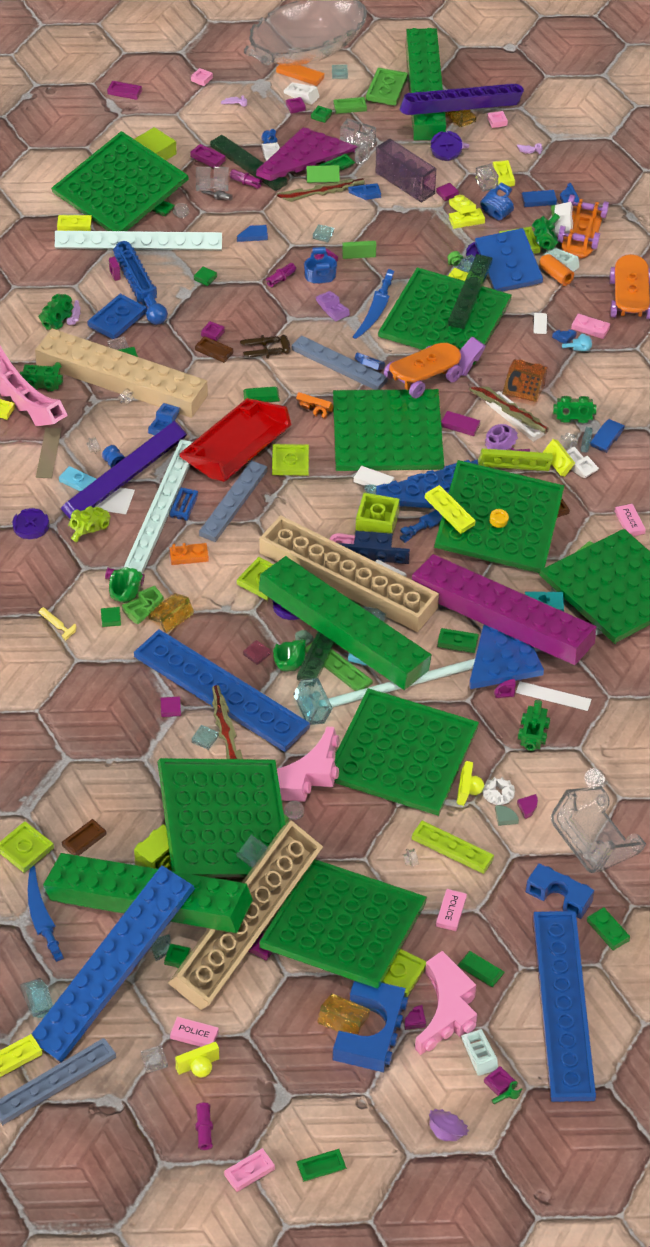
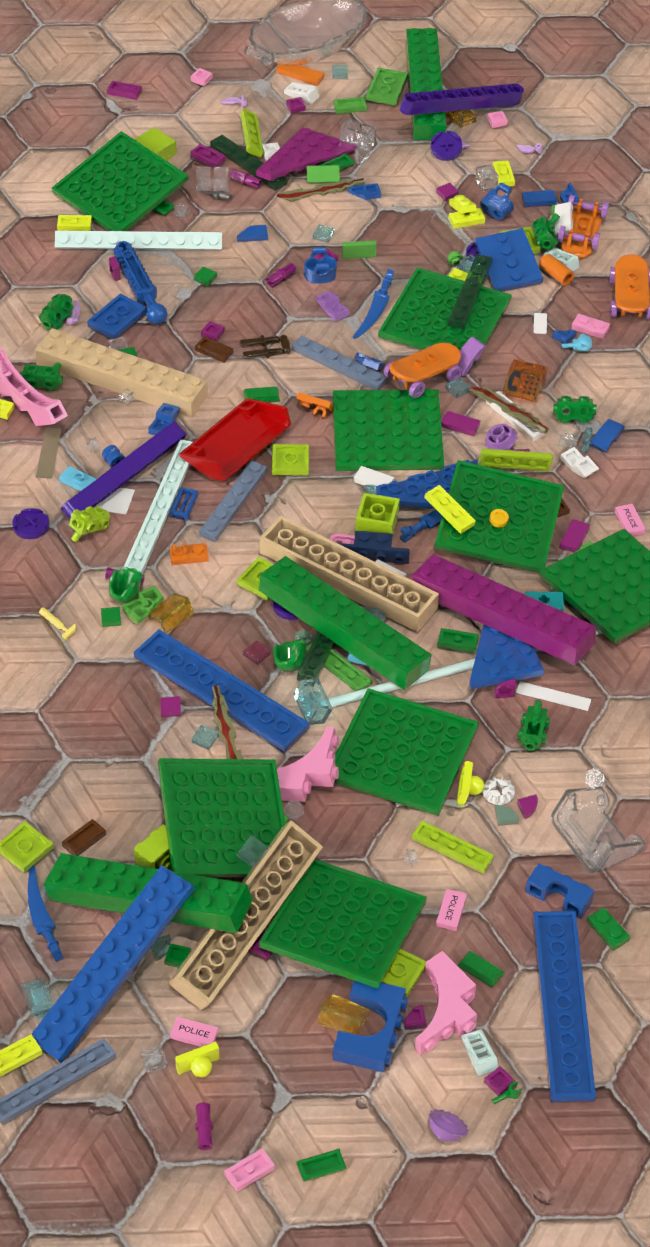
blue plate [261,129,278,144] -> none
green tile [311,105,332,123] -> none
clear purple brick [375,139,436,203] -> none
neon yellow plate [543,439,575,477] -> none
none -> lime plate [240,108,264,158]
none -> clear light blue tile [446,377,471,398]
none -> magenta tile [559,519,590,553]

